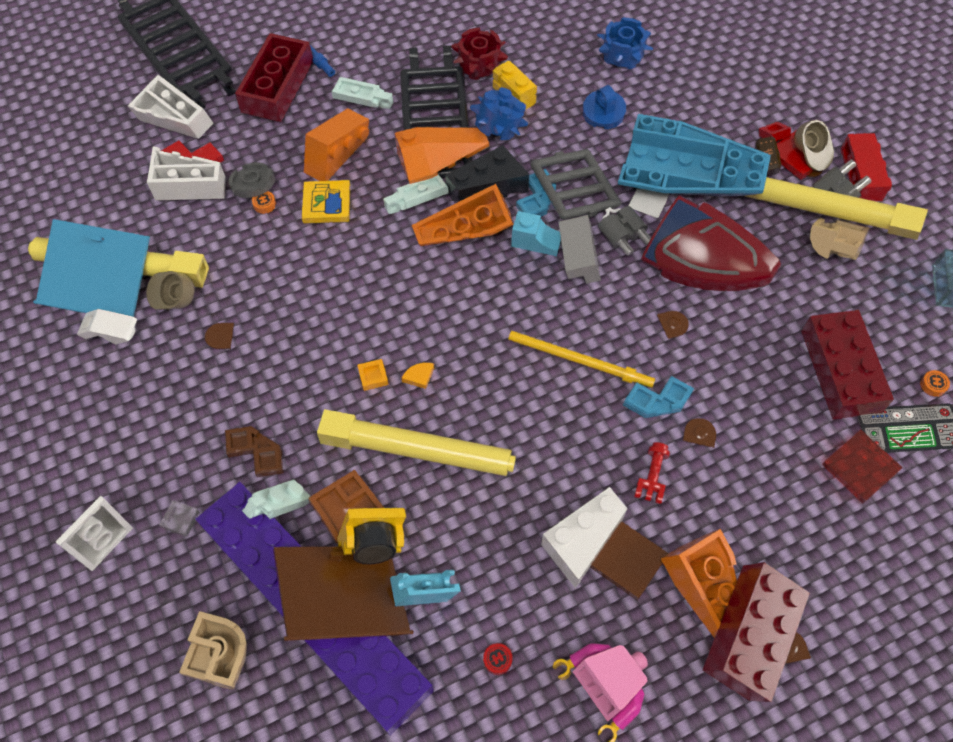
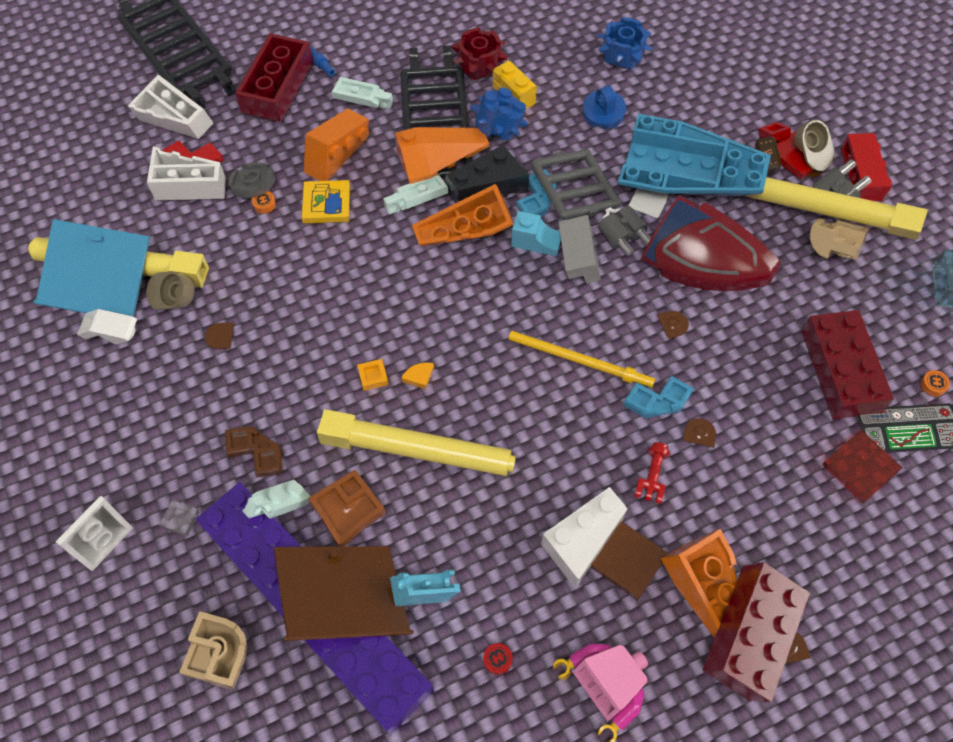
piece [337,508,406,565] -> none

